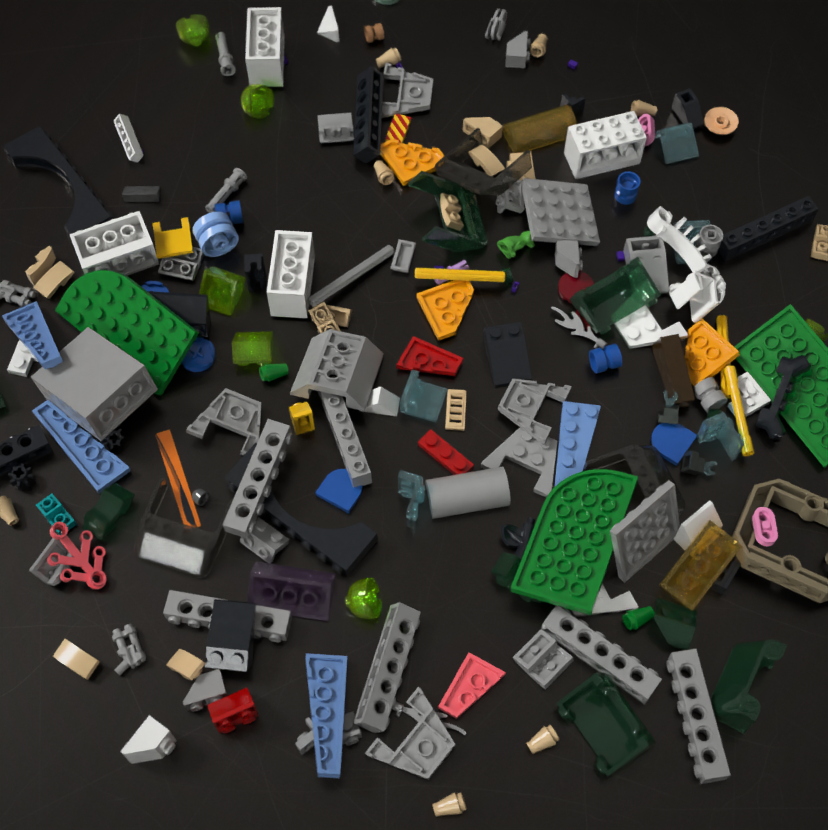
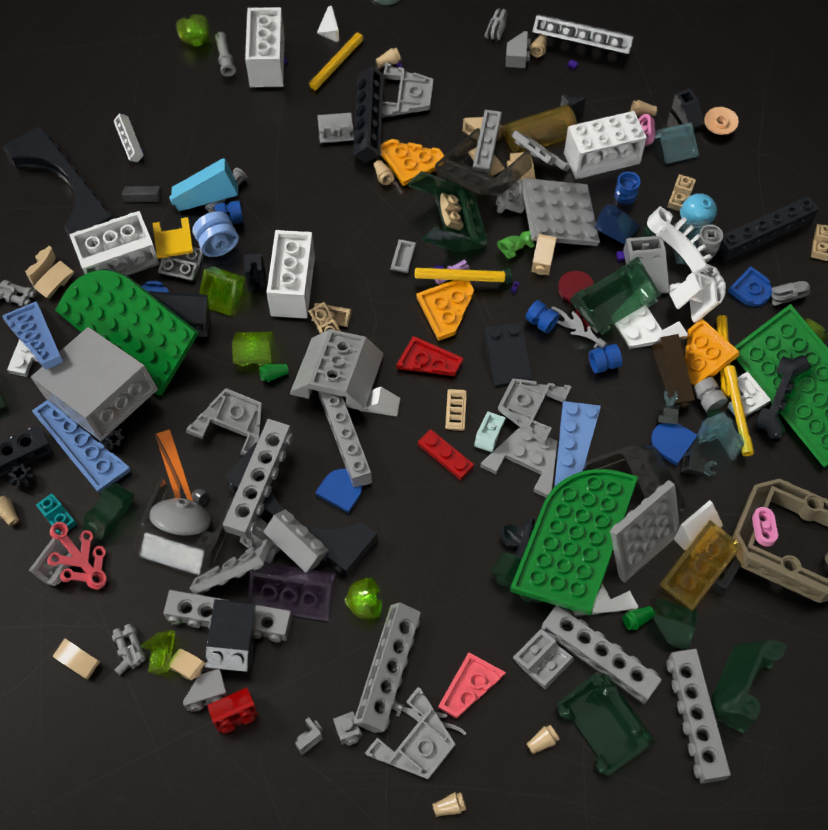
white slope [120,716,176,764] -> none
blue tile [181,337,216,372] -> none
clear neon green cylinder [240,83,274,119] -> none
yellow slope [289,402,315,435] -> none
medium blue wing [305,653,347,778] -> none
light grey axle [308,245,394,307] -> none
medium nougat wheel [364,23,384,43] -> none
tile [385,113,411,143] -> none
clear light blue bracket [398,470,426,527] -> none
clear light blue bracket [400,370,447,422] -> none
light grey brick [425,467,510,519] -> none
light grey slope [555,240,583,278] -> none
none -> clear neon green slope [140,630,175,674]
none -> light grey dish [150,498,211,535]
none -> medium azure slope [170,158,238,211]
none -> light grey wing [190,538,272,594]
none -> light grey brick [263,509,328,573]
none -> yellow axle [309,32,363,90]
none -> light grey tile [473,110,502,173]
none -> light aqua plate [474,411,506,452]
none -> light grey wing [512,130,571,171]
none -> blue wheel [525,300,560,334]
none -> tan slope [531,234,557,275]
none -> light grey brick [533,14,634,54]
none -> dark blue slope [595,204,641,245]
none -> tan slope [667,174,696,211]
none -> medium azure cylinder [680,193,717,230]
none -> blue tile [728,266,772,306]
none -> light grey arm [772,281,810,305]

